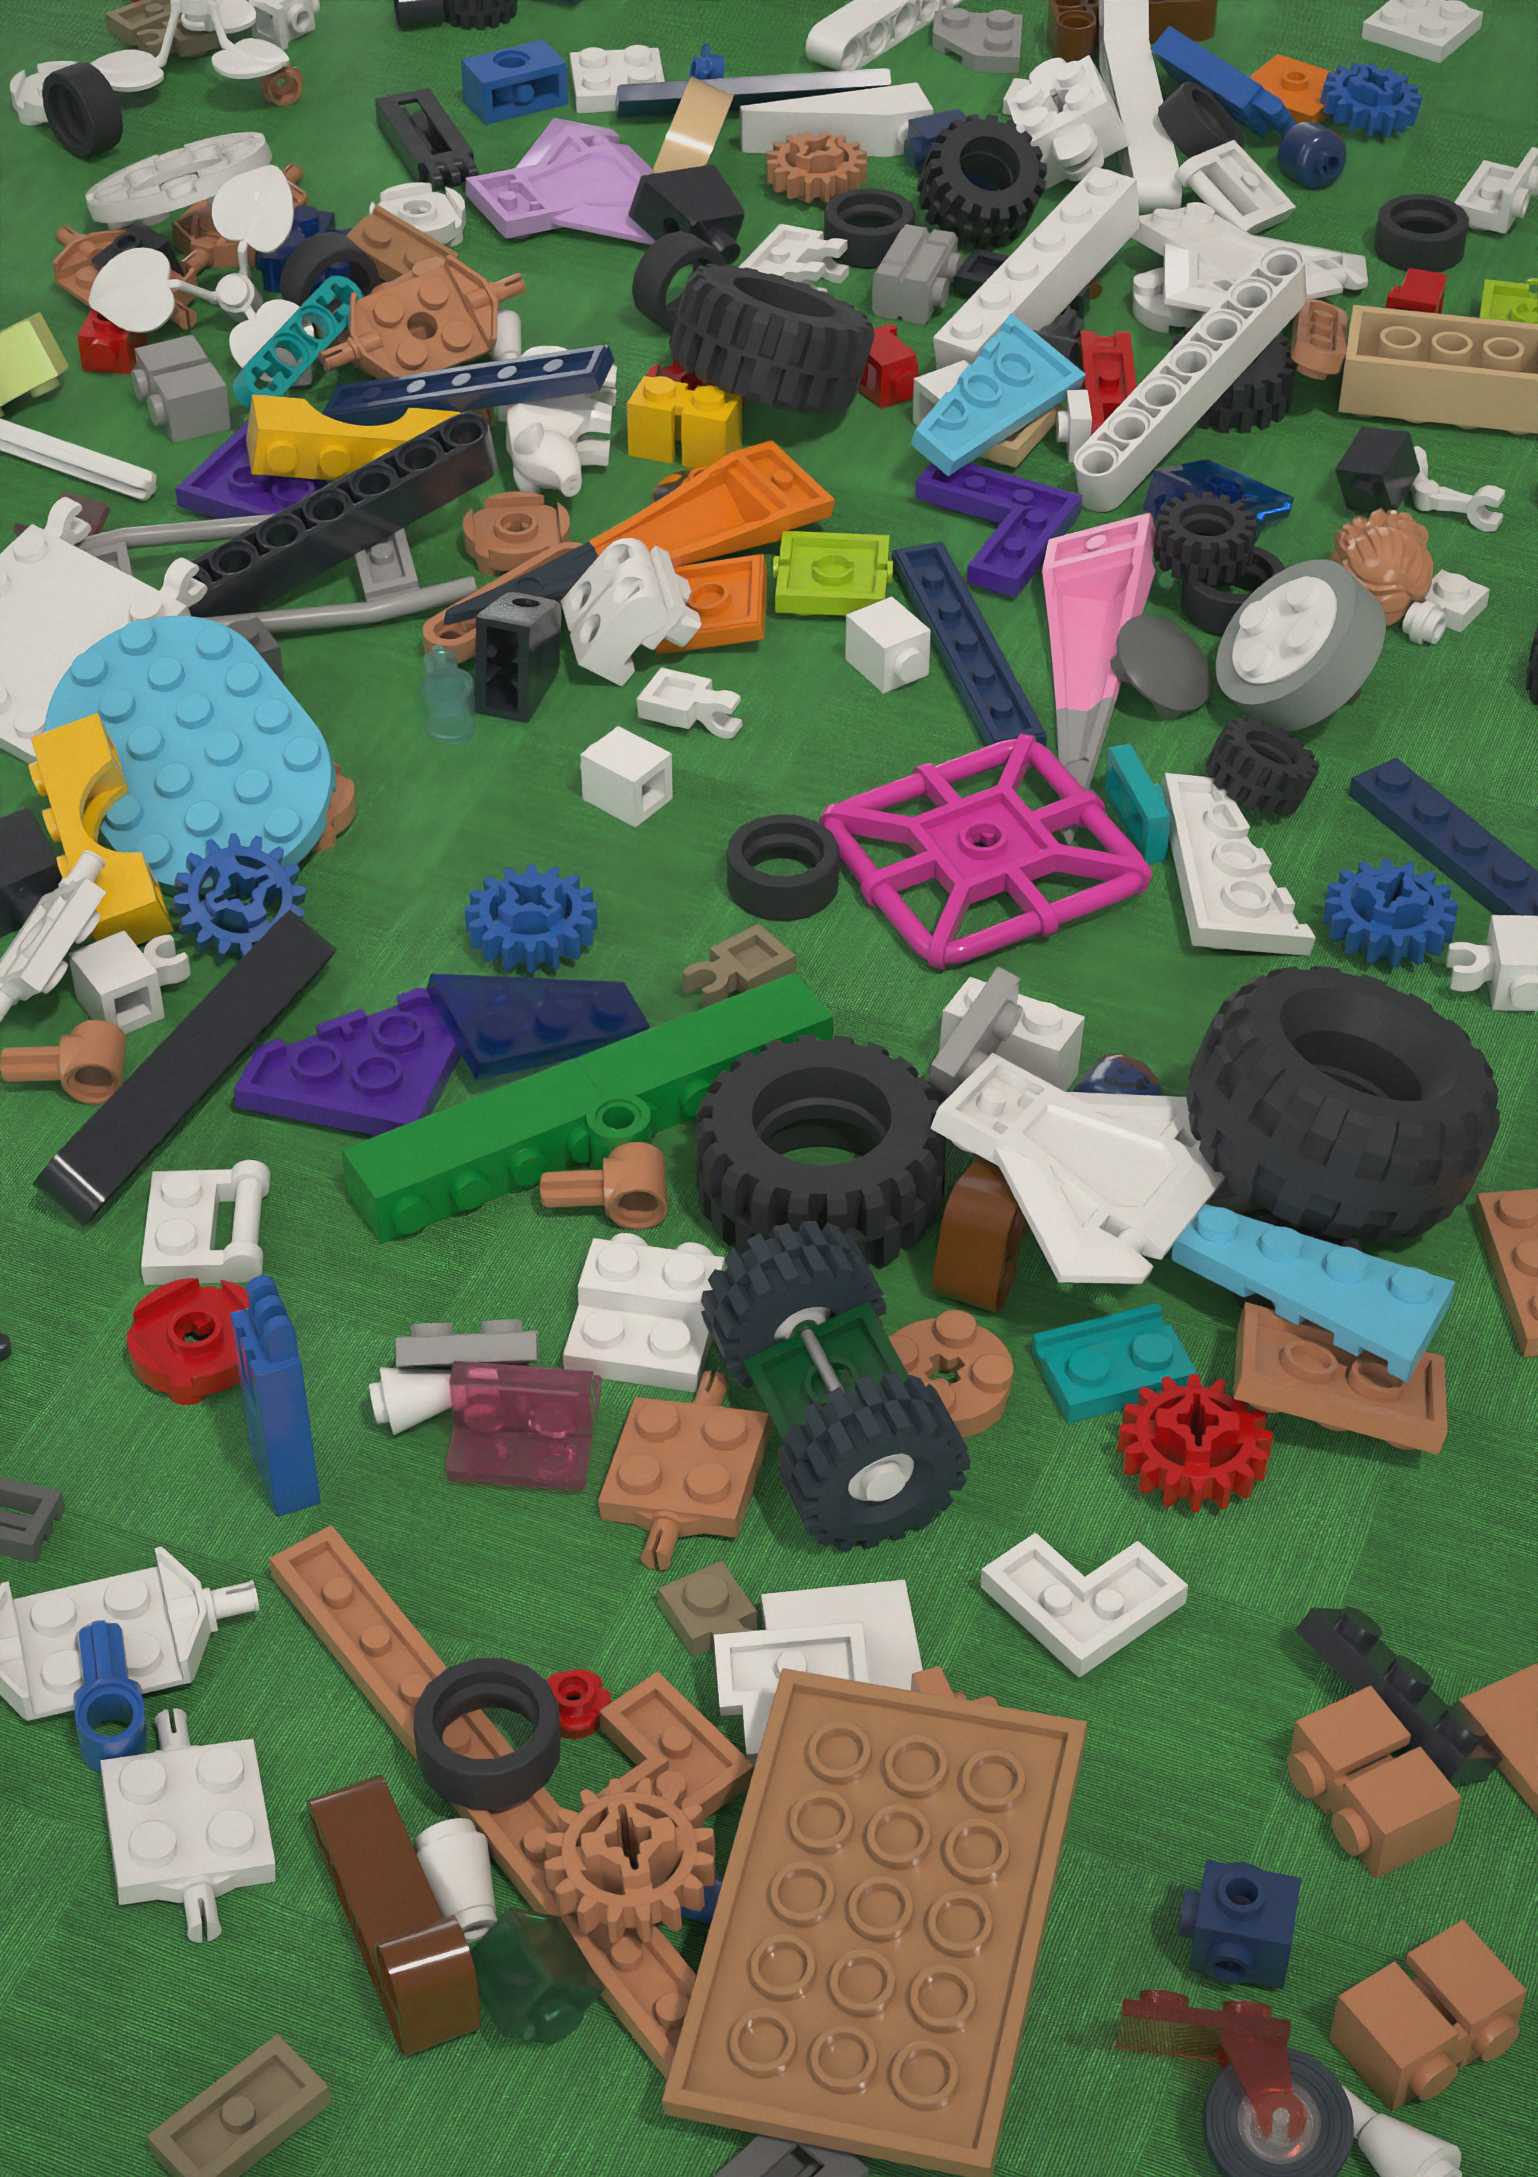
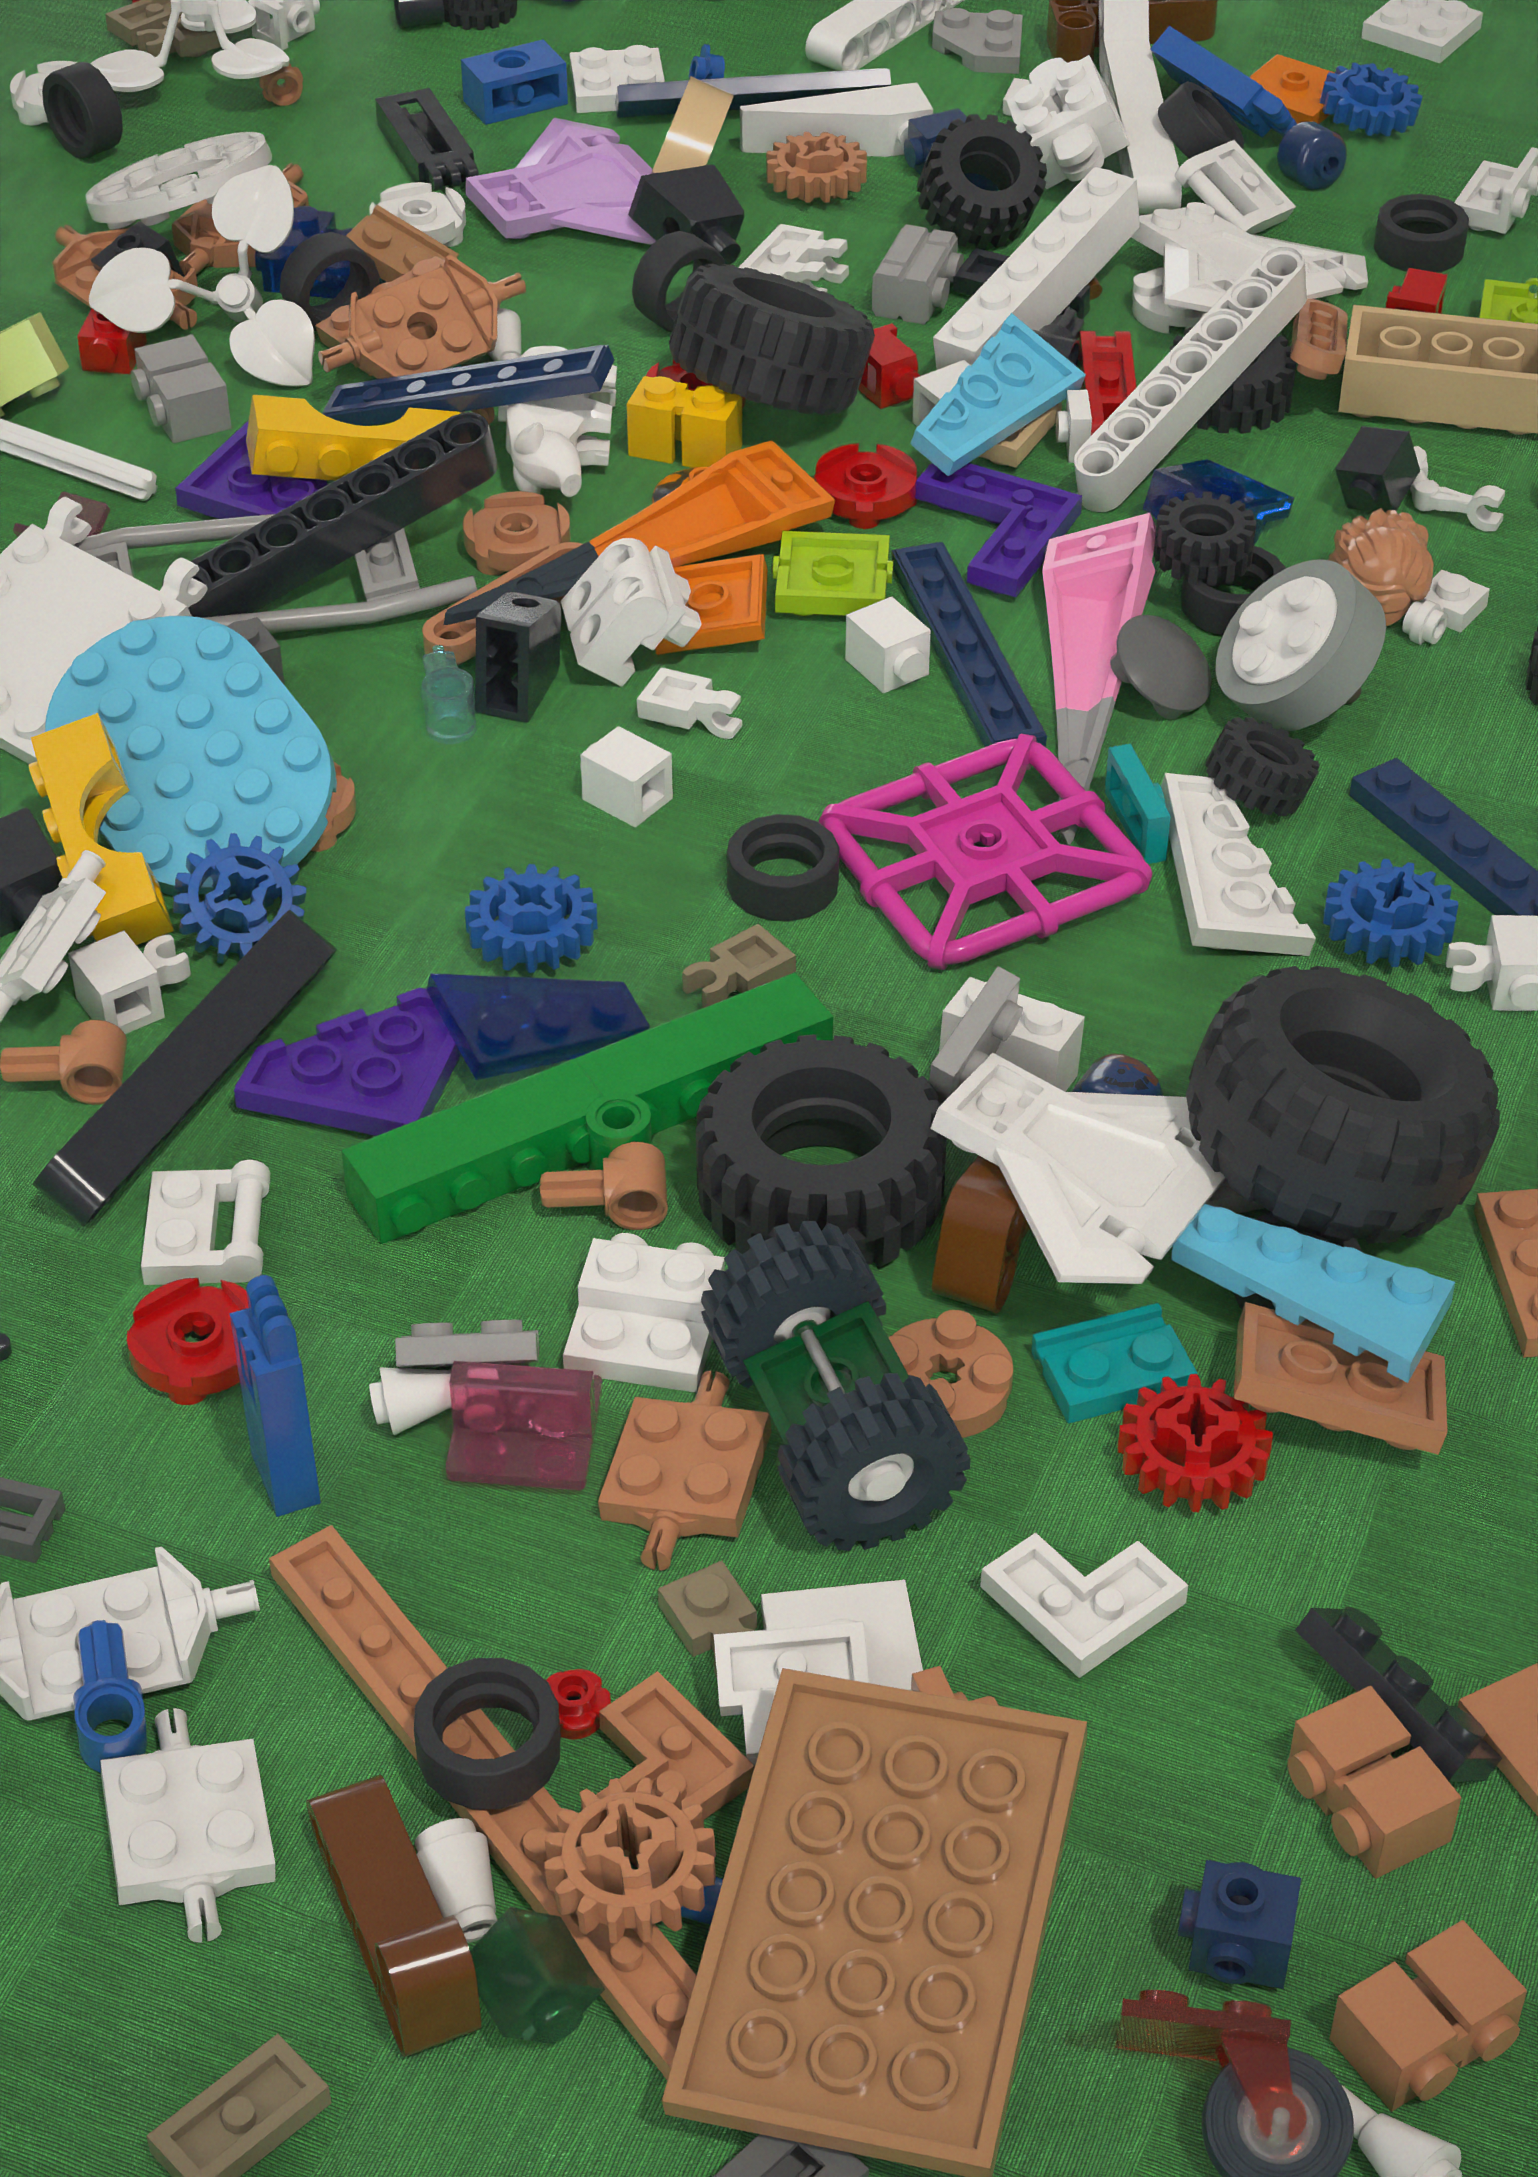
teal beam [233,276,363,410] -> none
black tyre [824,188,915,268] -> none
none -> red plate [814,443,918,529]

